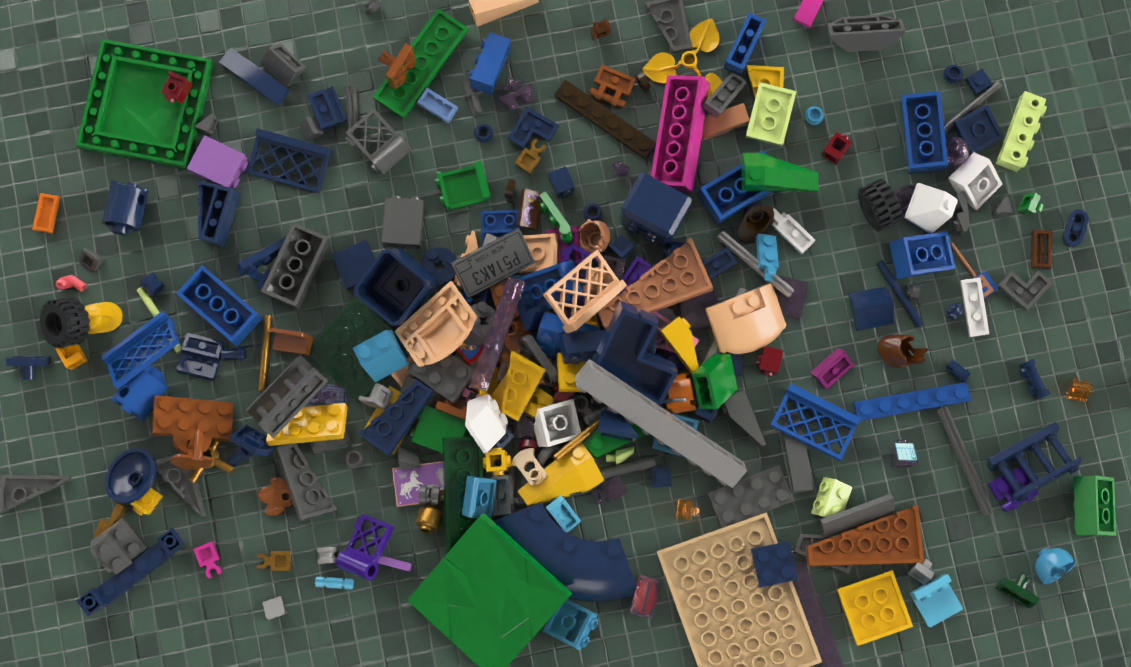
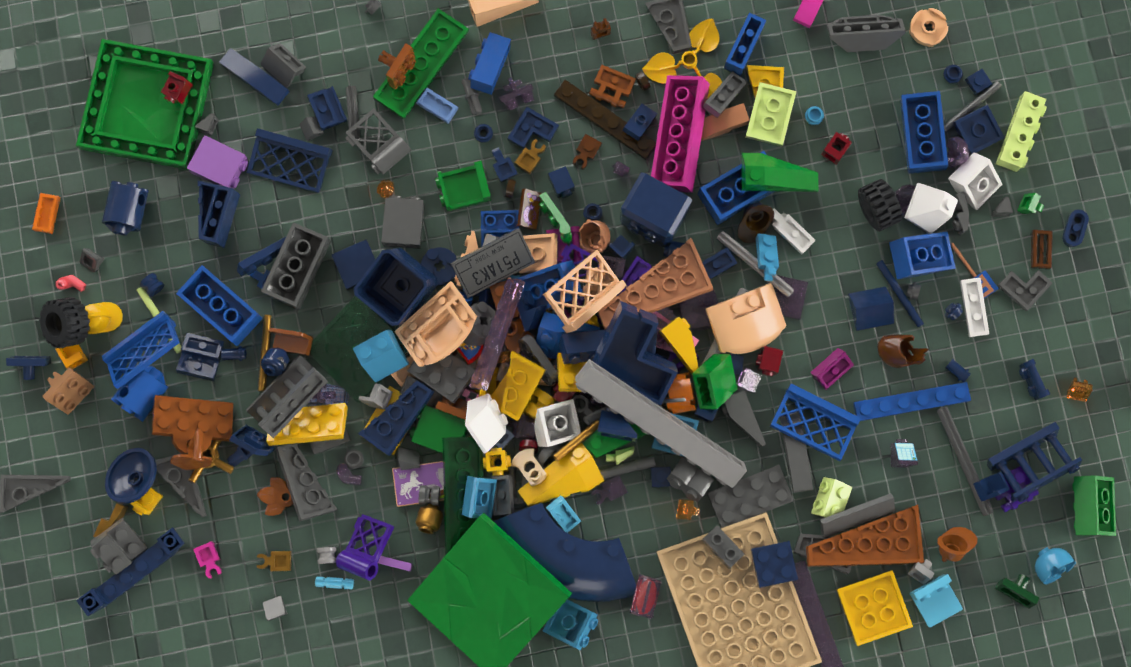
none -> medium nougat plate [42,367,95,415]
none -> dark blue head [261,348,289,376]
none -> clear purple arm [336,463,362,486]
none -> clear orange plate [377,180,394,199]
none -> dark blue plate [492,147,518,183]
none -> reddish brown plate [573,134,602,170]
none -> dark blue plate [622,104,658,141]
none -> dark grey brick [667,457,714,502]
none -> dark grey brick [702,525,745,569]
none -> tile [737,368,762,393]
none -> light nougat plate [909,8,948,47]
none -> dark orange piece [937,527,978,562]
none -> dark blue panel [973,472,1010,502]

